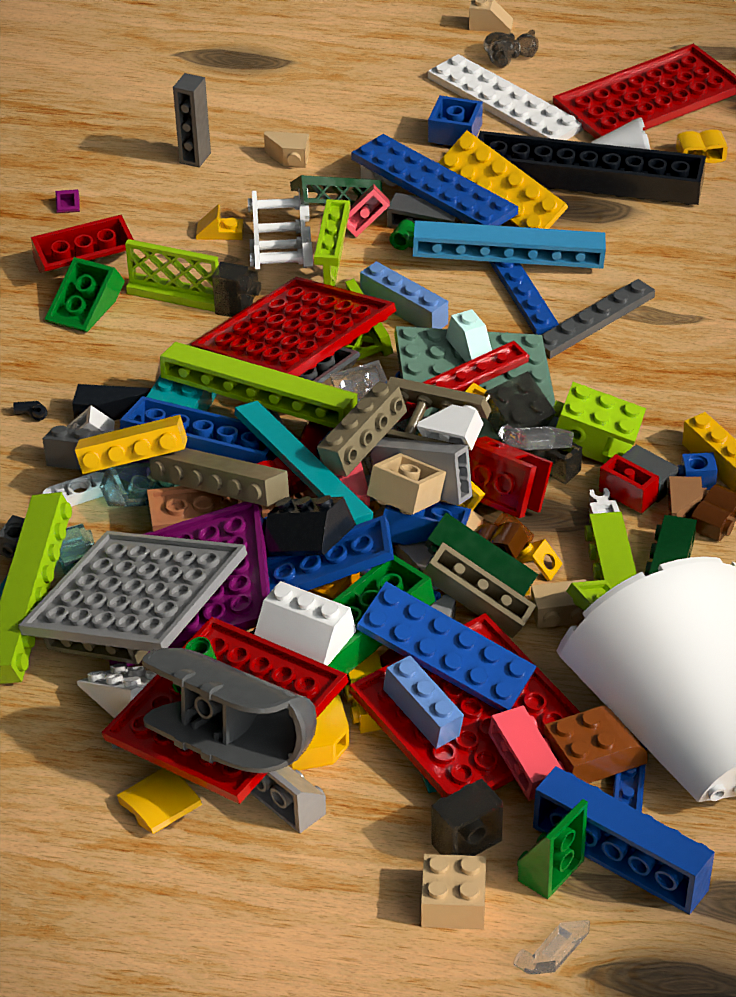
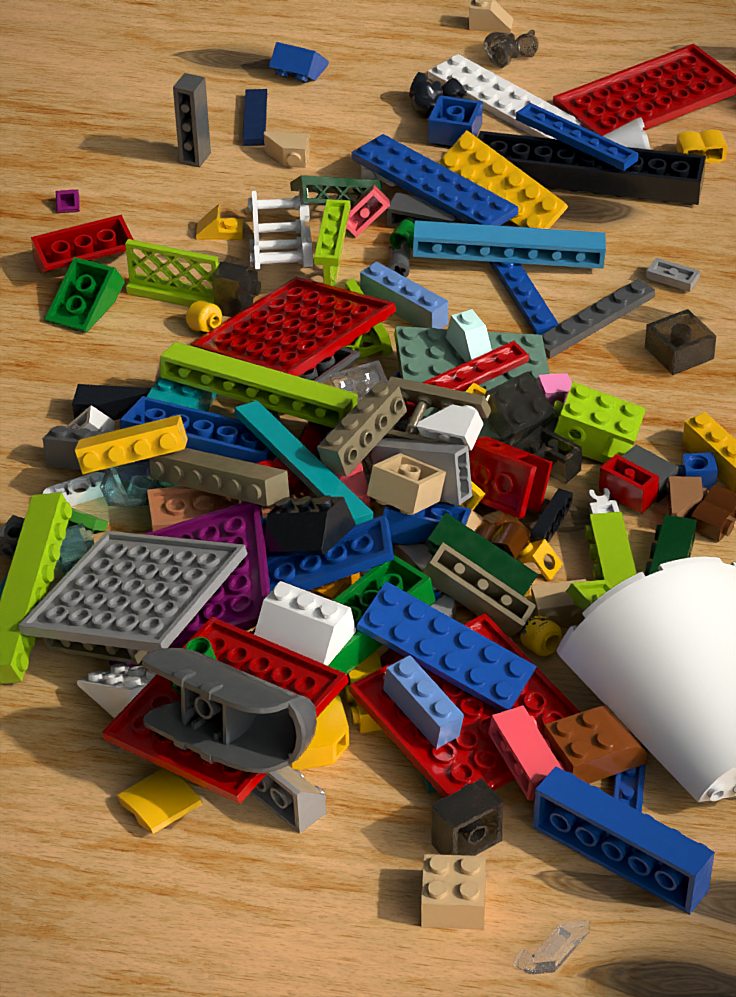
black arm [13,401,48,421] -> none
clear piece [498,425,574,450] -> none
green slope [517,799,588,899] -> none
none -> bright green plate [68,507,108,534]
none -> yellow head [186,301,222,334]
none -> dark blue tile [243,89,268,146]
none -> blue slope [269,42,329,82]
none -> dark grey hinge [388,241,410,278]
none -> black animal [409,72,468,118]
none -> blue plate [516,103,639,171]
none -> yellow head [520,615,562,657]
none -> black beam [530,488,573,544]
none -> bright pink brick [532,373,572,411]
none -> clear smoke brick [645,309,716,375]
none -> light grey plate [646,258,700,292]

